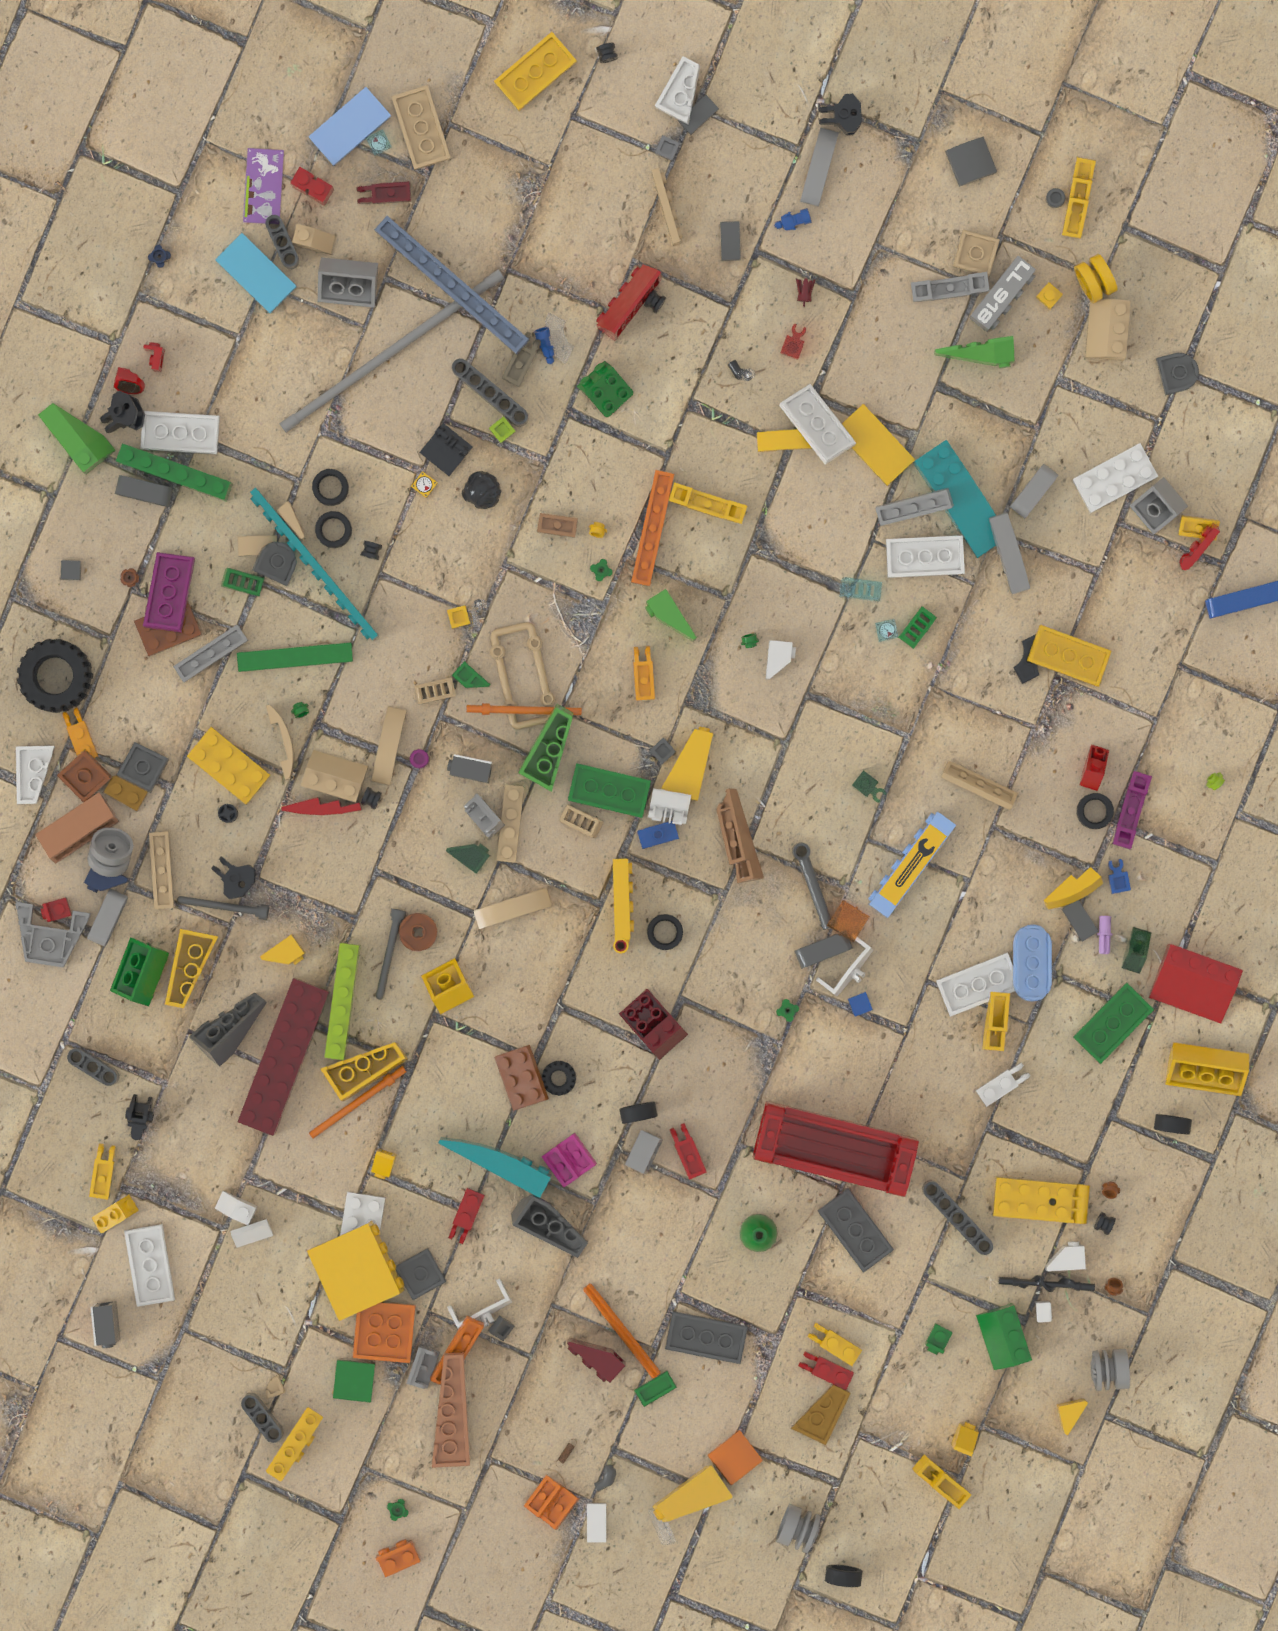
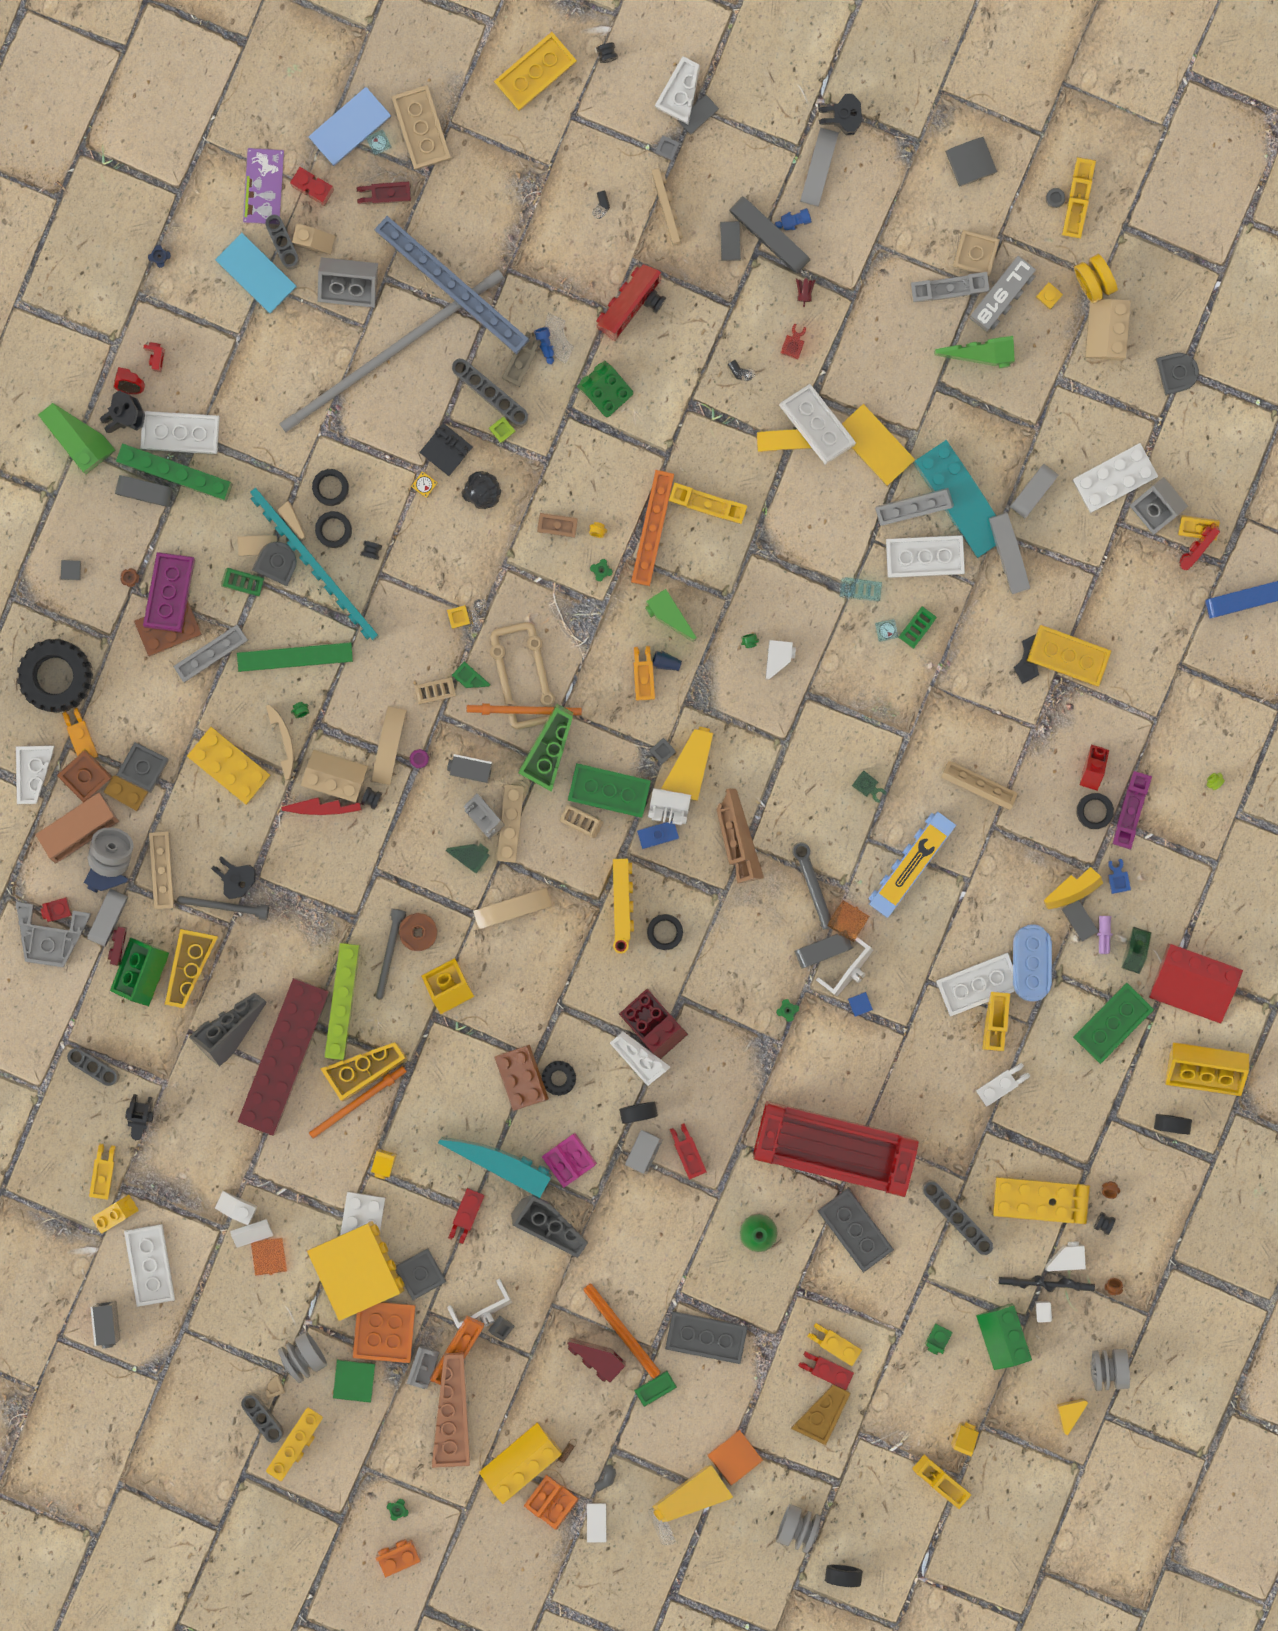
black wheel [218,804,238,823] -> none
yellow slope [260,934,305,965] -> none
none -> dark red plate [108,926,128,966]
none -> clear orange piece [251,1238,287,1276]
none -> light grey wheel [278,1331,327,1383]
none -> yellow slope [479,1422,562,1504]
none -> arm [592,190,610,219]
none -> white wing [610,1032,670,1086]
none -> dark blue cone [652,650,682,671]
none -> dark grey beam [729,196,810,274]

